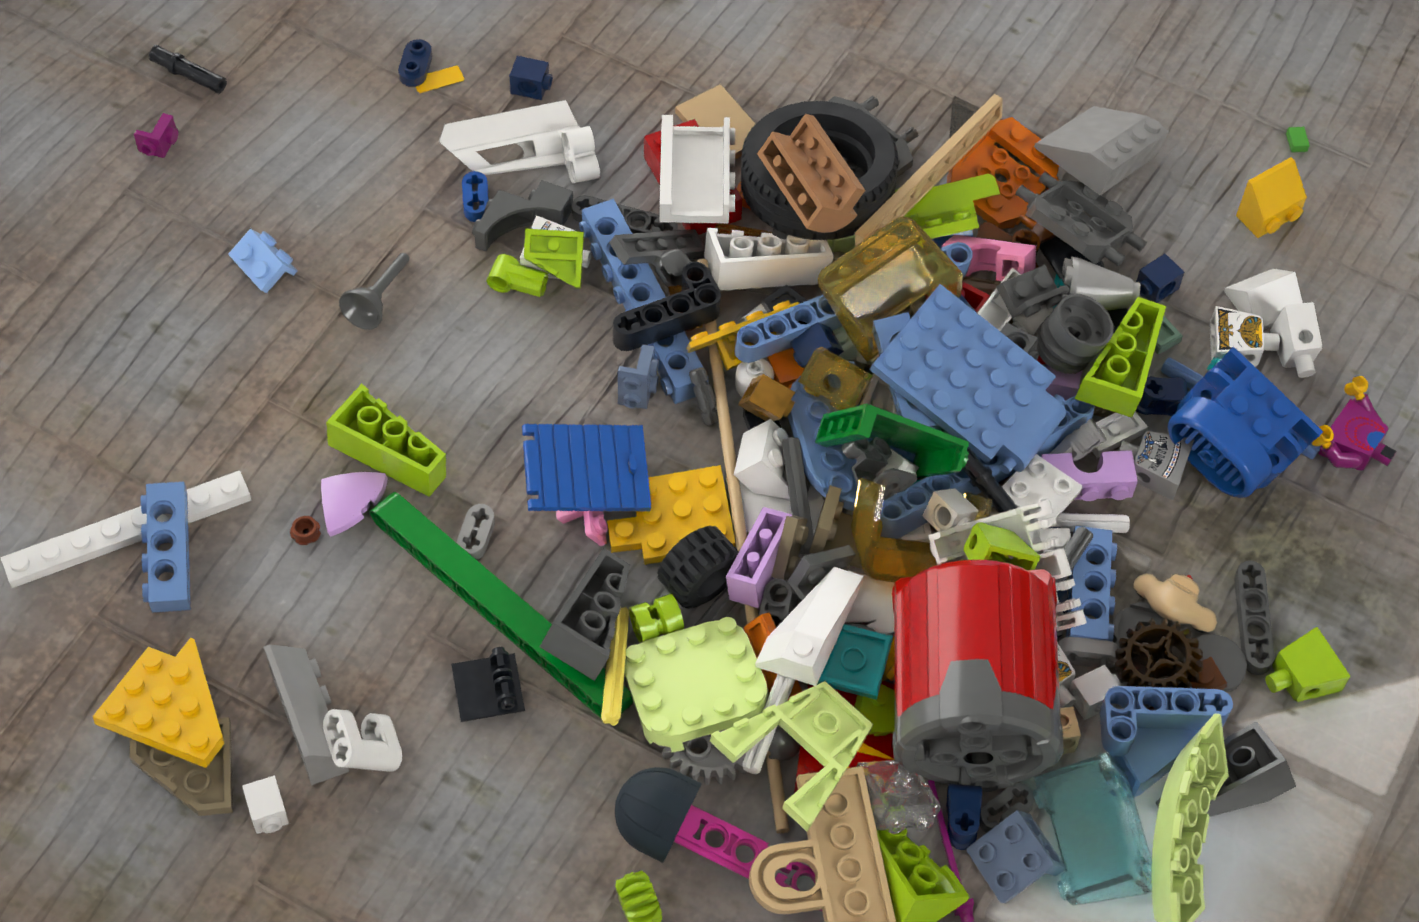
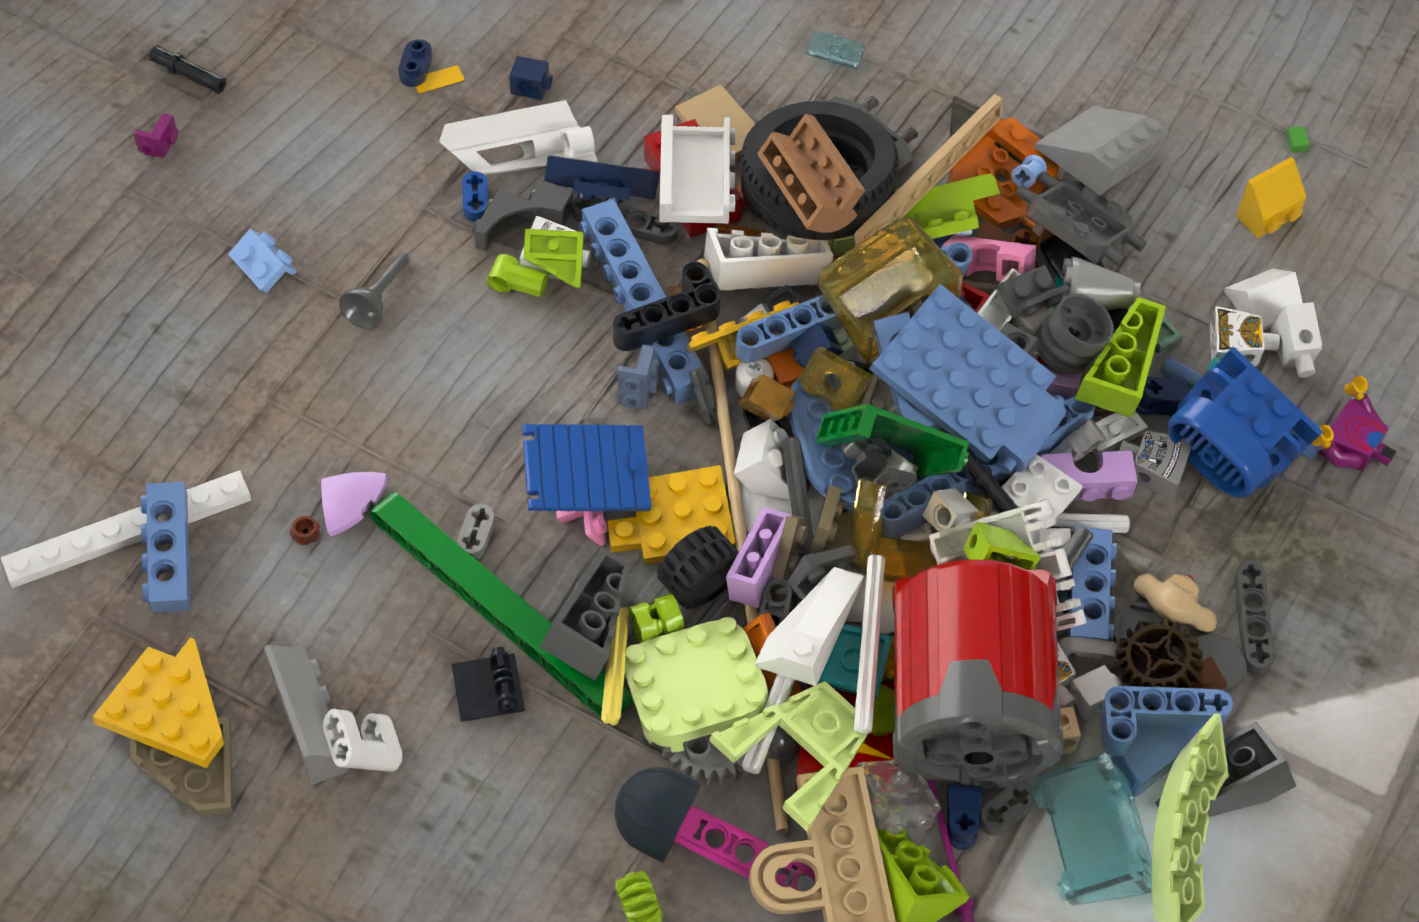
white brick [242,775,289,834] -> none
lime wedge [326,383,446,497] -> none
dark grey plate [609,229,705,289] -> none
sand blue bracket [967,810,1067,904] -> none
dark blue brick [1136,254,1185,303] -> none
lime torso [1265,627,1350,702] -> none
none -> dark blue bracket [544,155,659,204]
none -> clear light blue plate [806,30,866,69]
none -> white axle [854,554,885,734]
none -> light blue bush [1011,155,1047,189]

